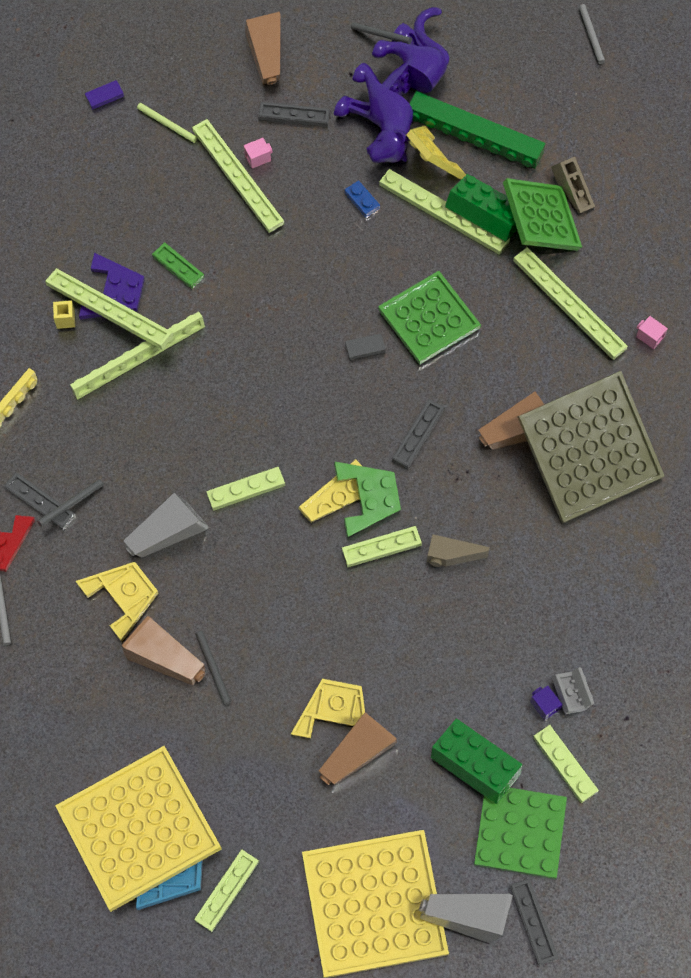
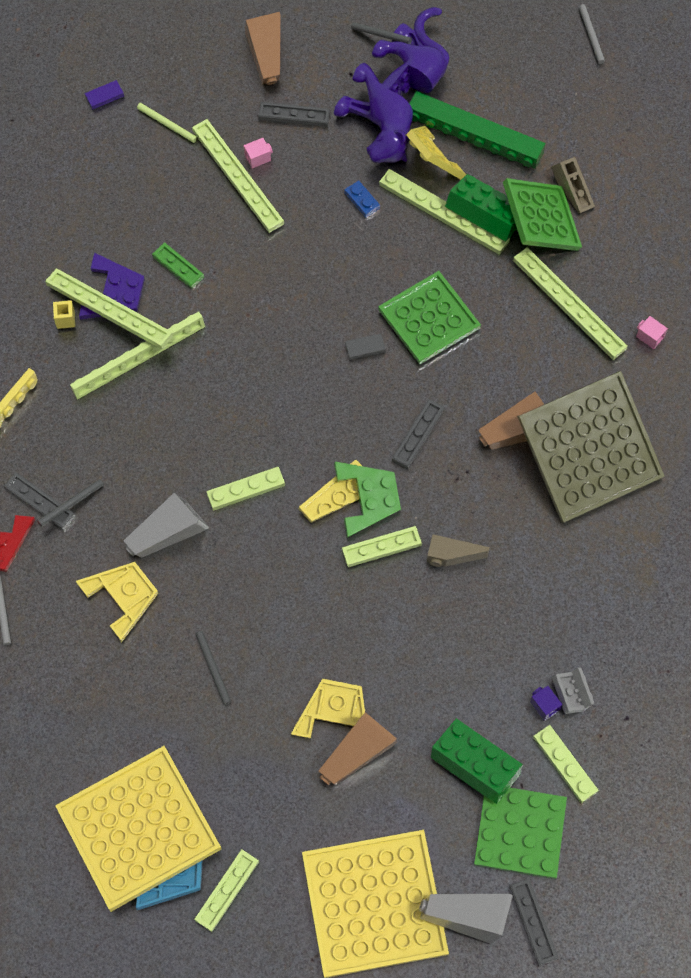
medium nougat slope [121,616,206,685] -> none

